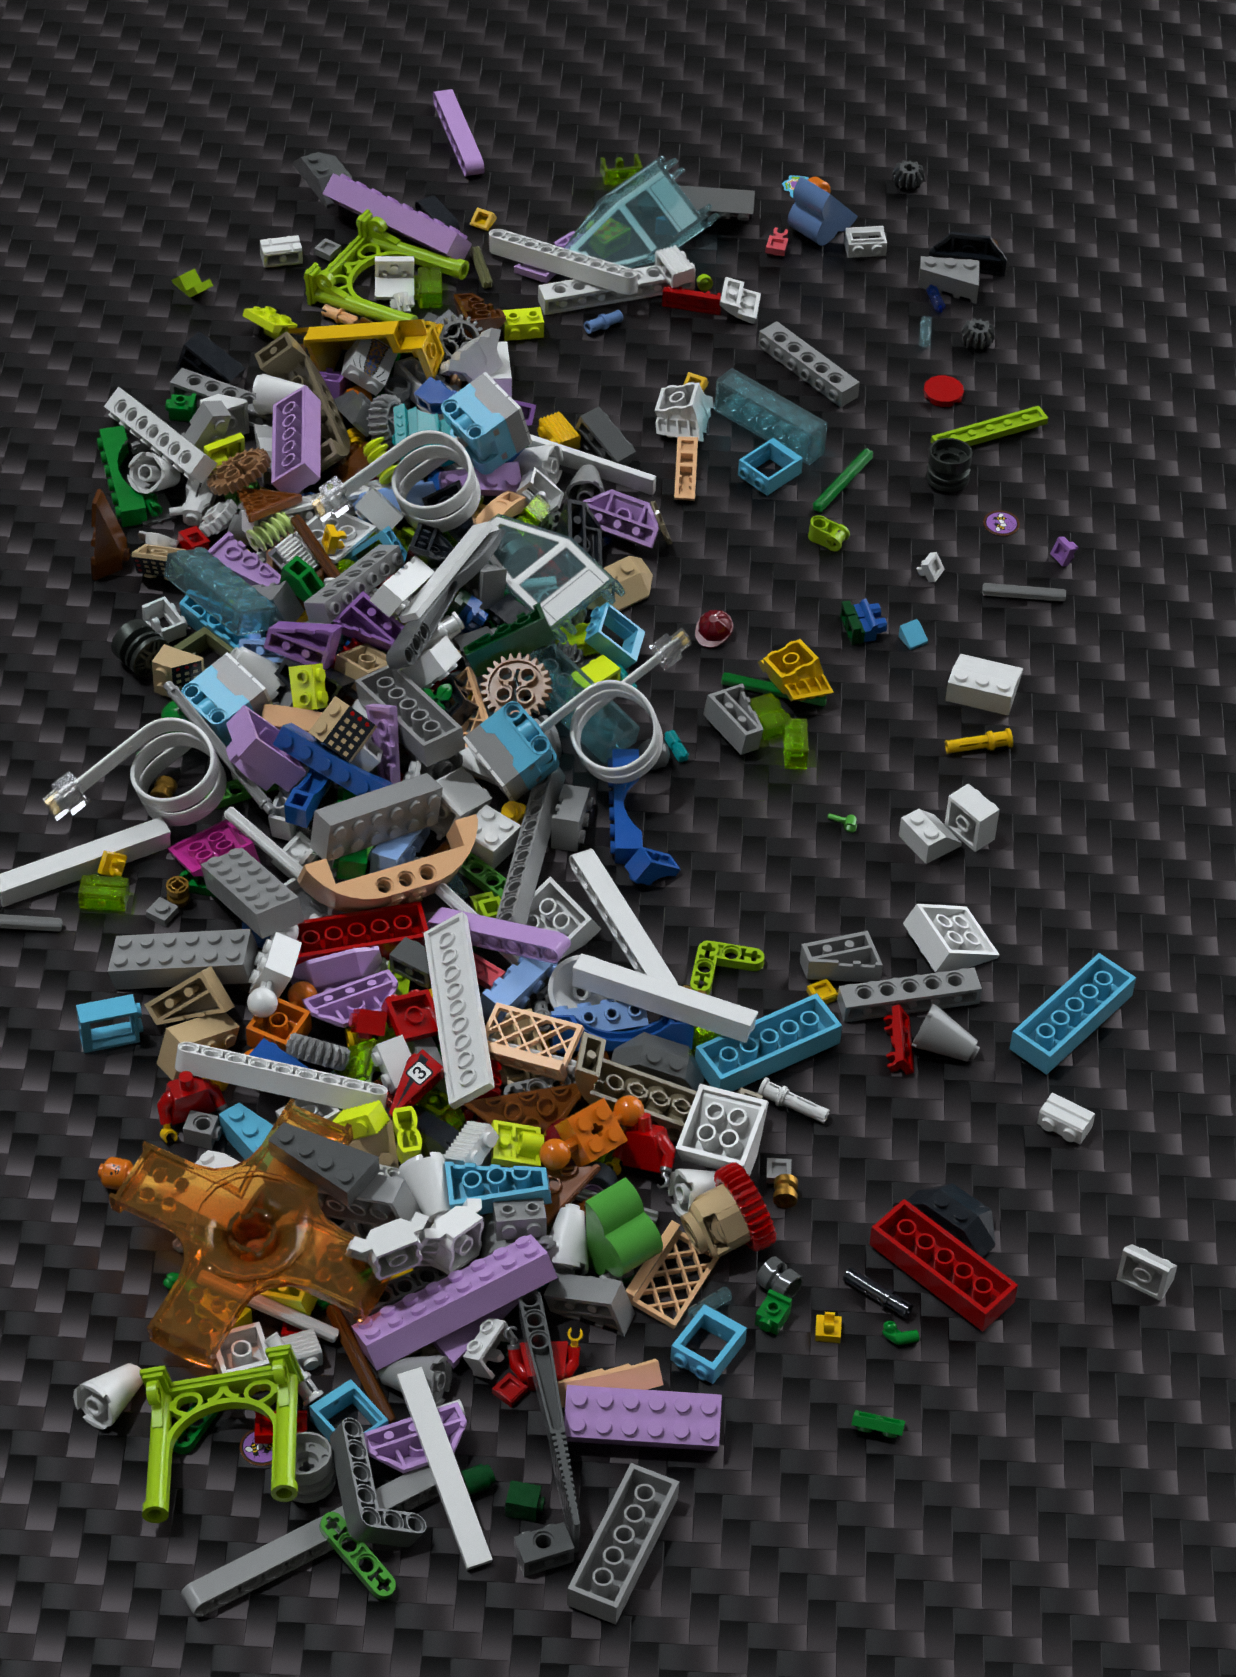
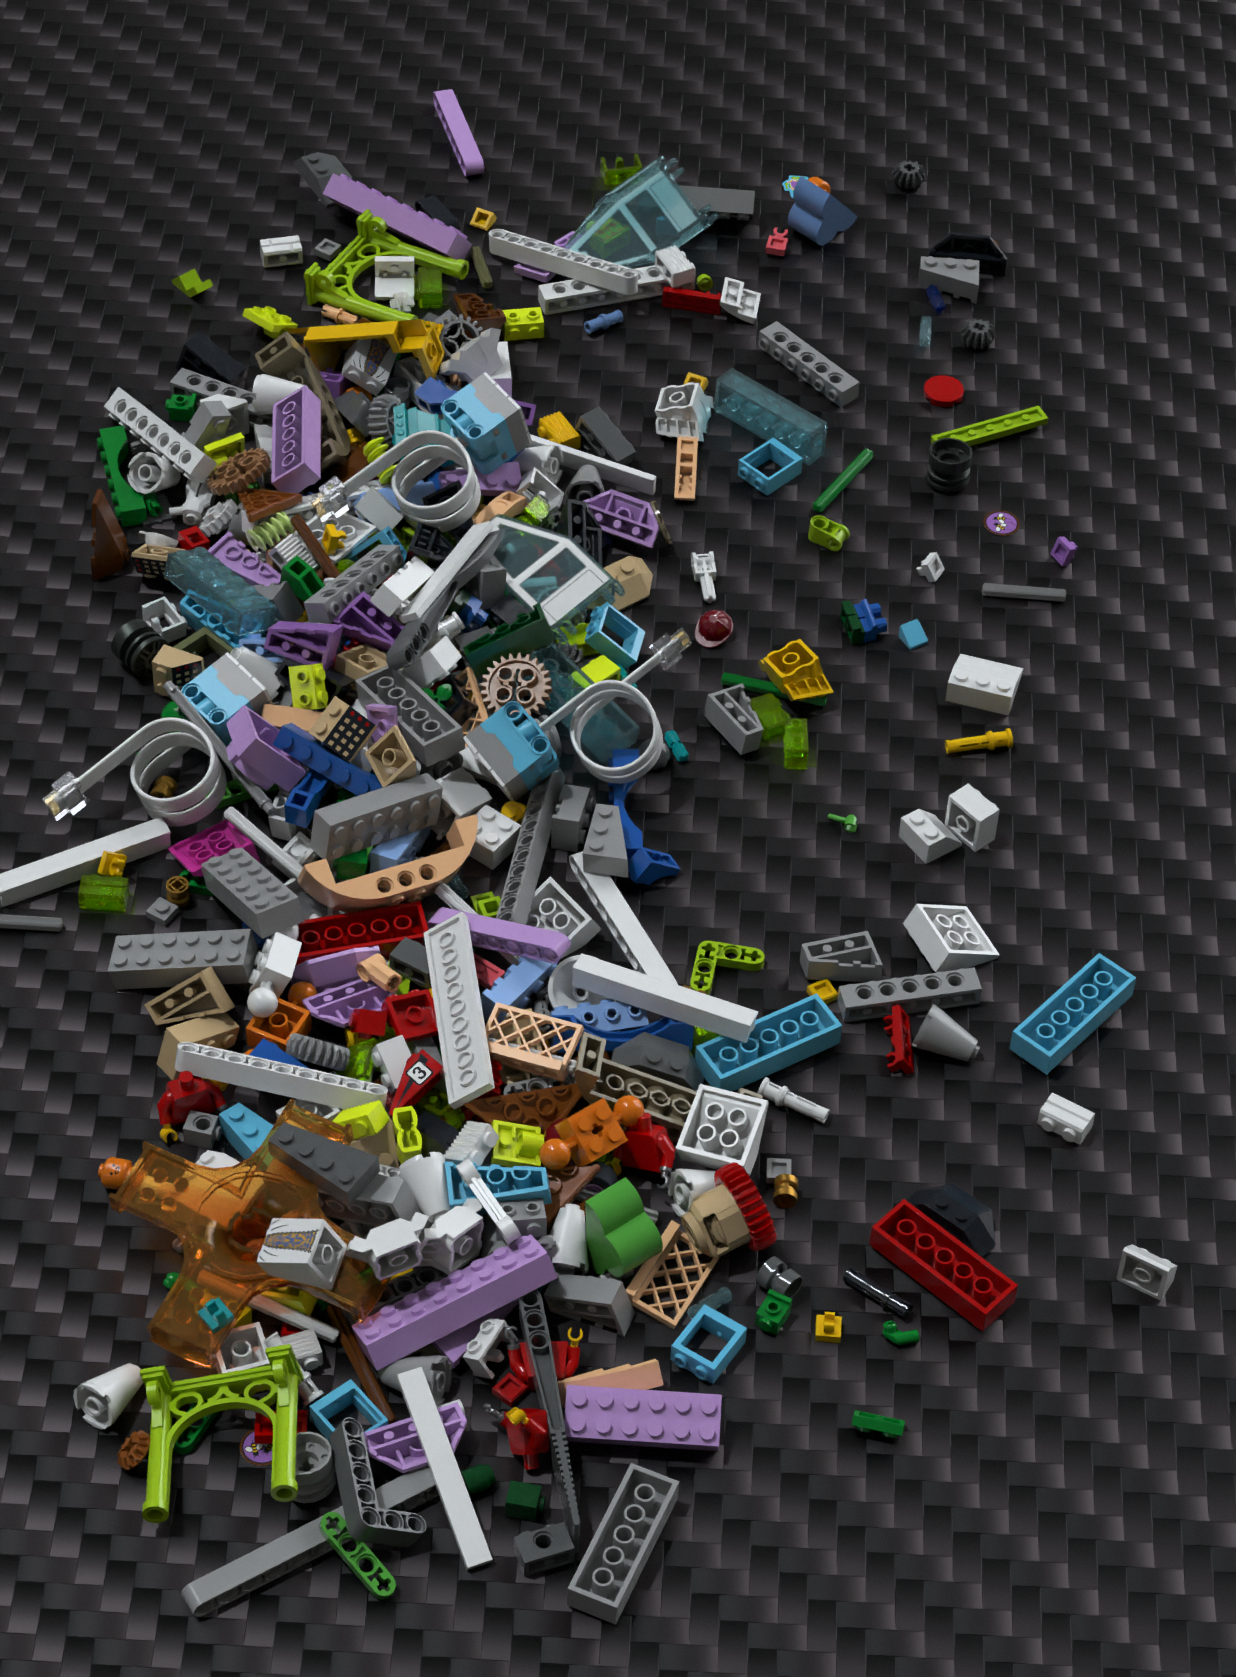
medium azure window [76,994,143,1053] -> none
bright green beam [458,852,506,898] -> none
white window [844,226,887,258] -> none
none -> dark orange gear [117,1430,150,1470]
none -> teal tile [198,1297,234,1334]
none -> white slope [257,1218,347,1290]
none -> light nougat piece [356,953,402,993]
none -> tan slope [365,725,416,787]
none -> white piece [455,1158,521,1244]
none -> red torso [483,1404,549,1469]
none -> light grey wedge [582,803,628,878]
none -> white connector [691,551,717,603]

